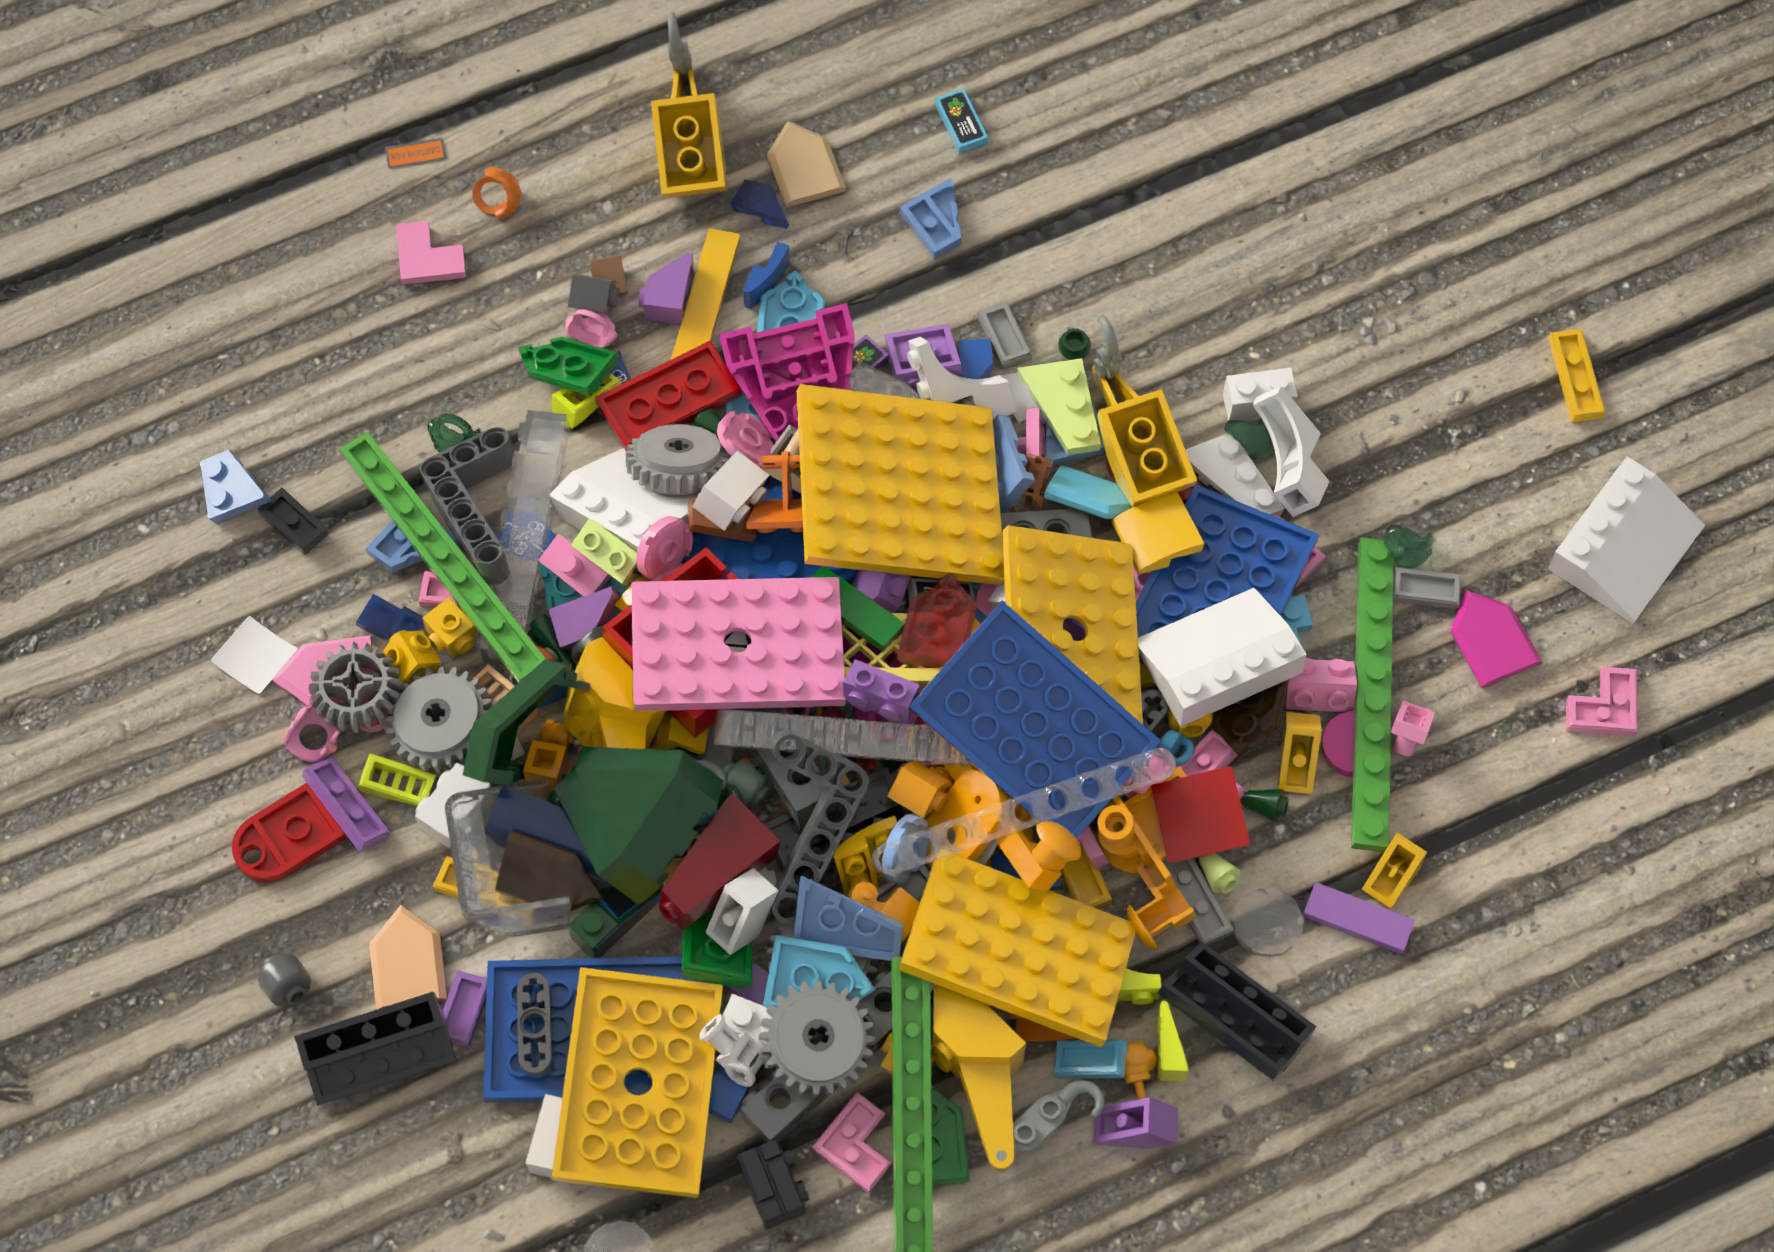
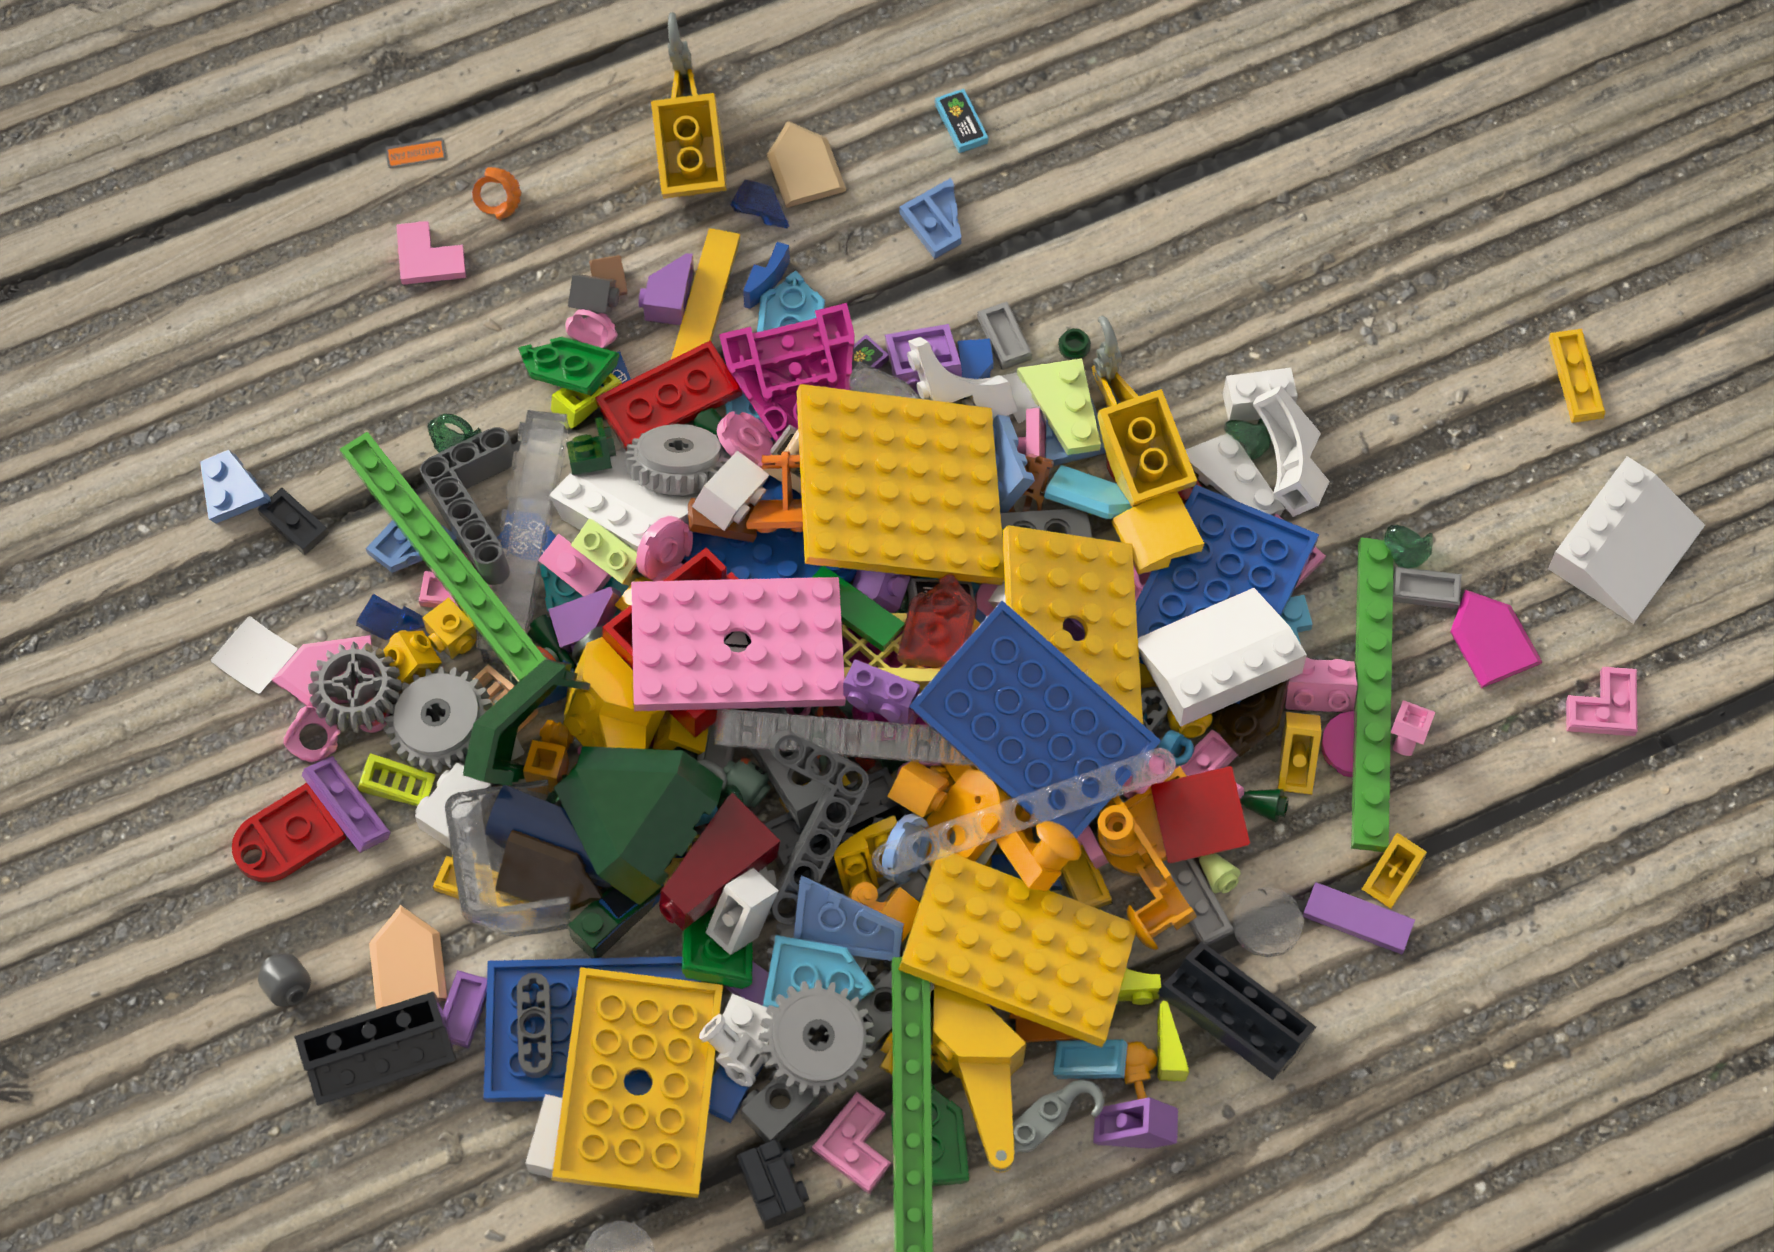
none -> dark green bracket [566,417,616,475]

